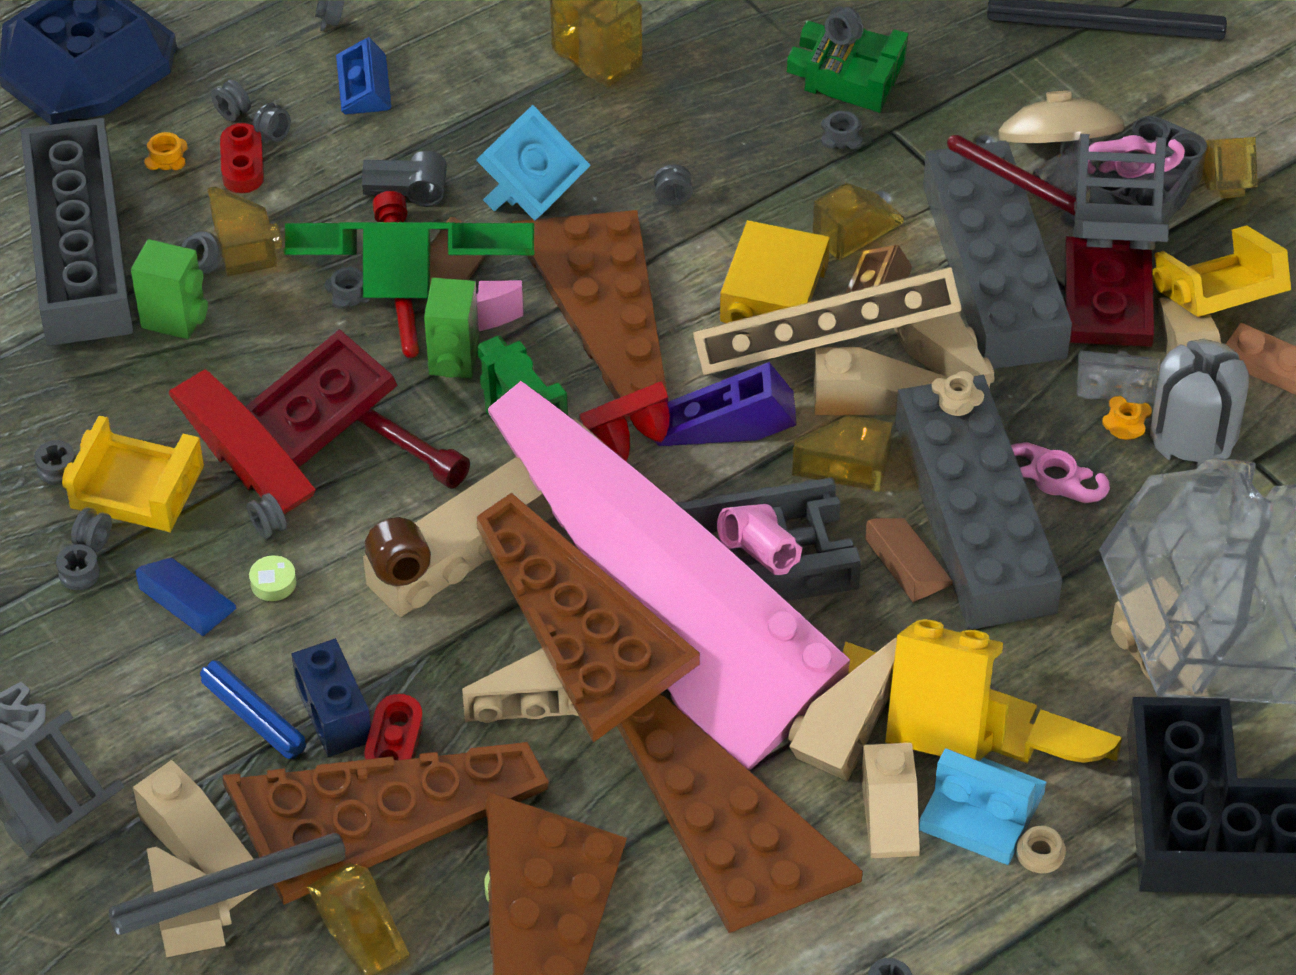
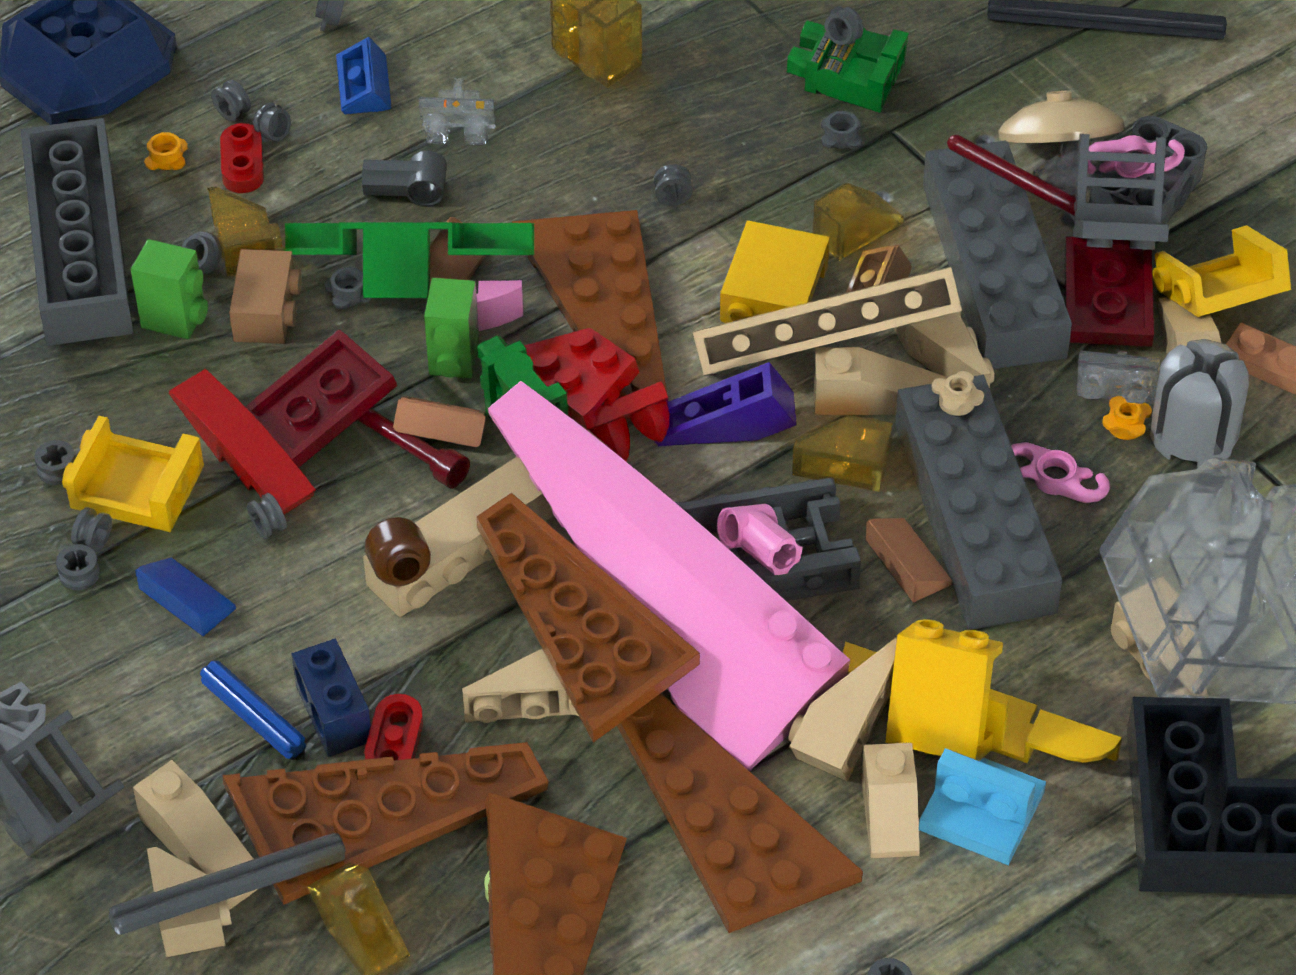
yellowish green tile [249,555,297,601] -> none
red piece [373,191,419,358] -> none
medium azure bracket [476,105,591,221] -> none
tan plate [1016,826,1066,873] -> none
clear yellow slope [1203,137,1258,198] -> none
none -> medium nougat brick [229,249,302,344]
none -> nougat slope [393,396,489,447]
none -> clear hips [419,78,496,145]
none -> red wing [524,328,640,430]

